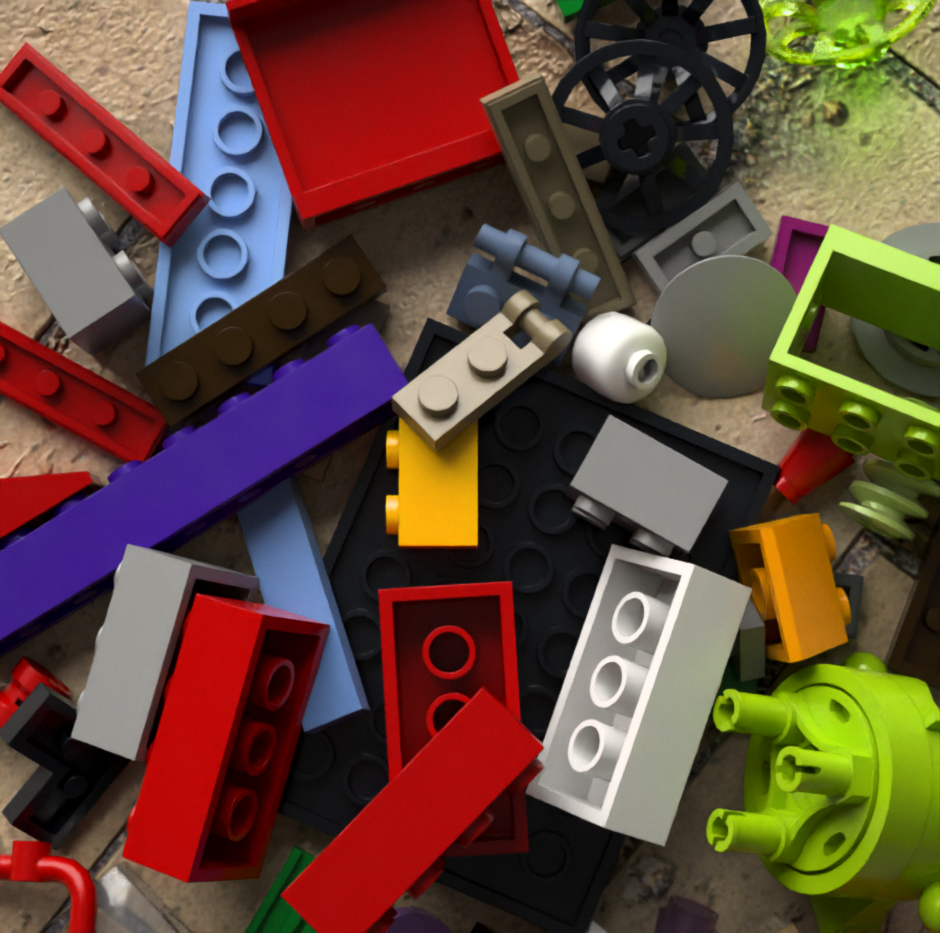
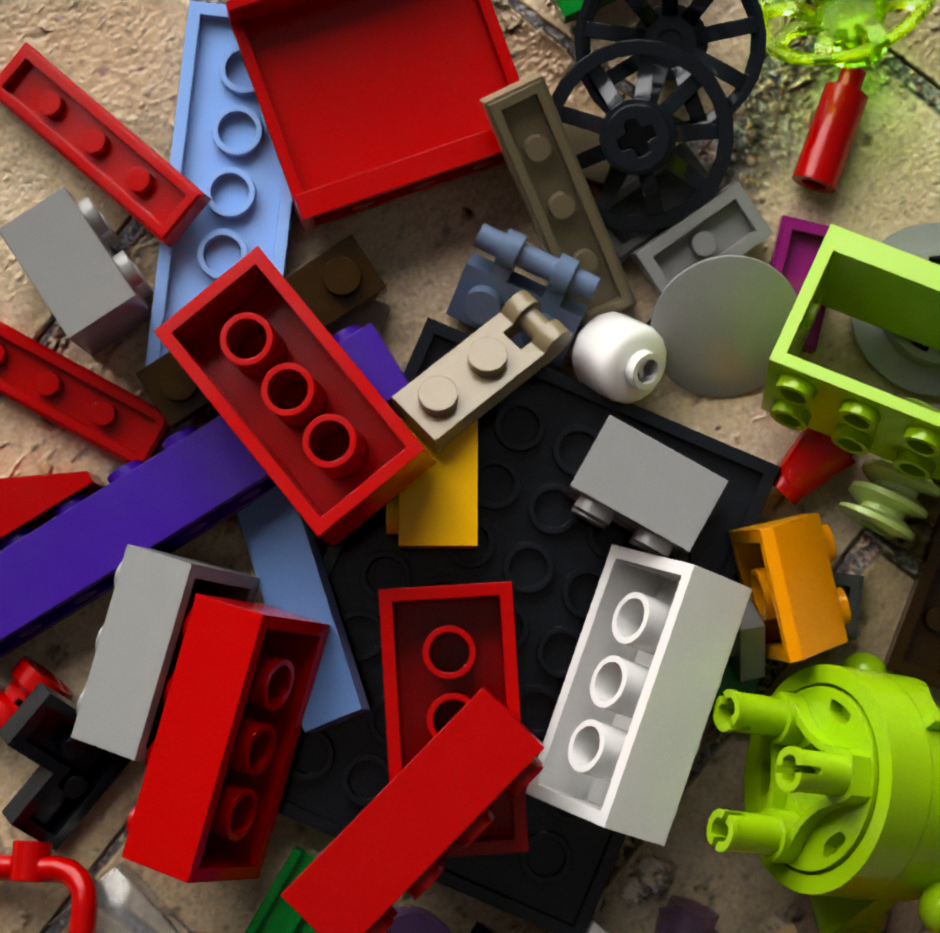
none -> red brick [153,246,437,547]
none -> red cylinder [792,65,868,194]

